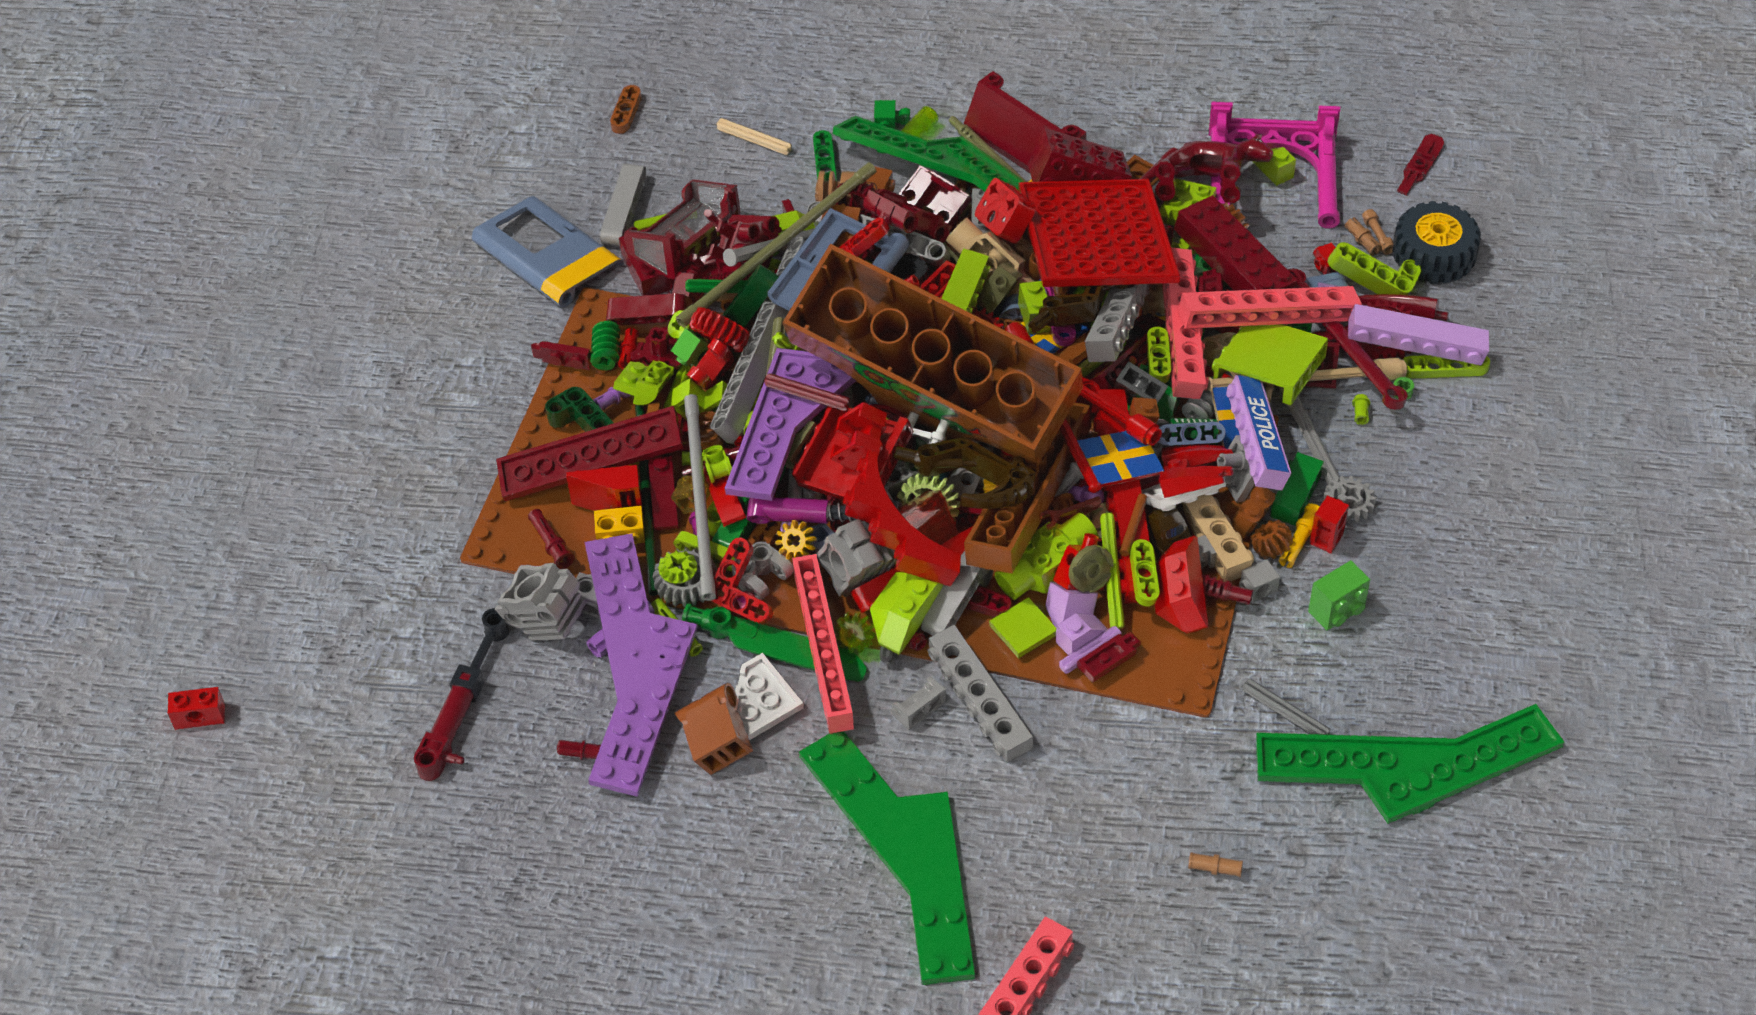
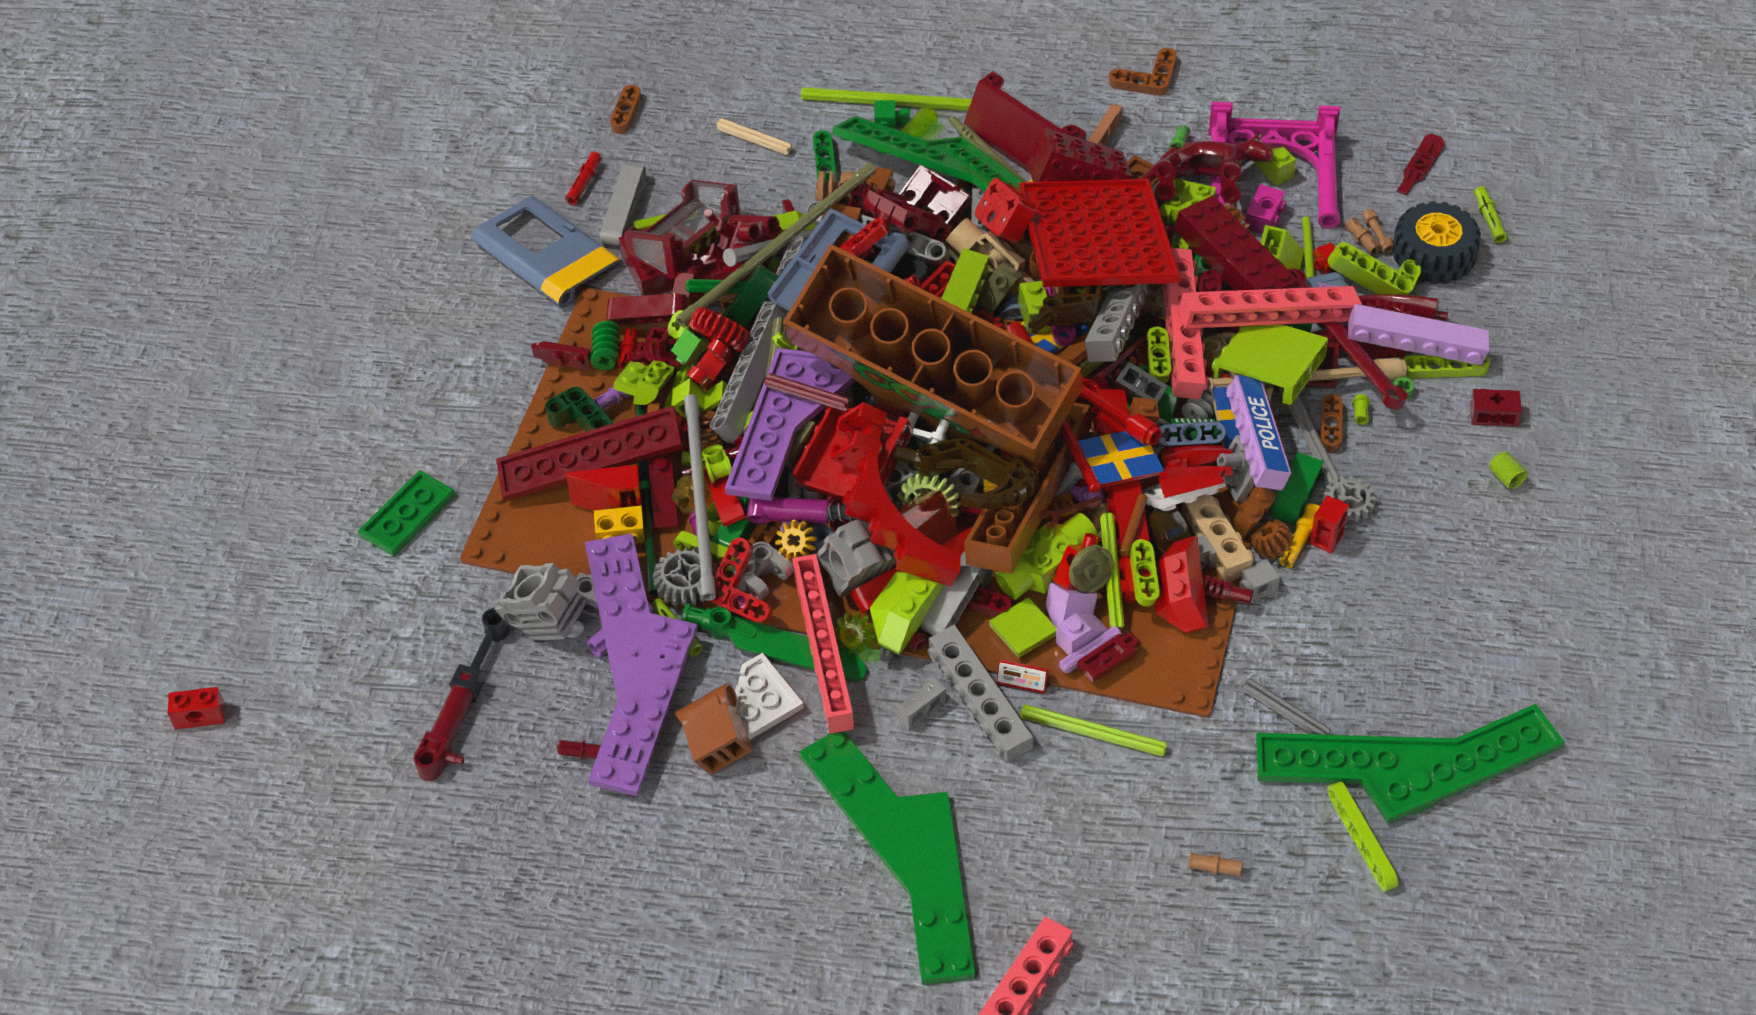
dark red pin [528,509,575,569] -> none
lime gear [658,549,697,584] -> none
bright green brick [1308,560,1370,631] -> none
none -> green tile [358,470,456,557]
none -> red pin [565,151,603,206]
none -> lime axle [801,87,972,111]
none -> slope [996,659,1050,694]
none -> lime axle [1021,704,1167,756]
none -> nougat beam [1088,103,1124,146]
none -> dark orange beam [1109,48,1176,96]
none -> bright green pin [1169,125,1190,149]
none -> dark pink brick [1245,184,1287,234]
none -> lime slope [1260,225,1304,270]
none -> lime bar [1302,216,1315,278]
none -> dark orange beam [1320,394,1343,453]
none -> lime beam [1327,781,1398,891]
none -> dark red brick [1470,389,1522,427]
none -> lime pin [1473,186,1508,243]
none -> lime piece [1489,451,1528,489]

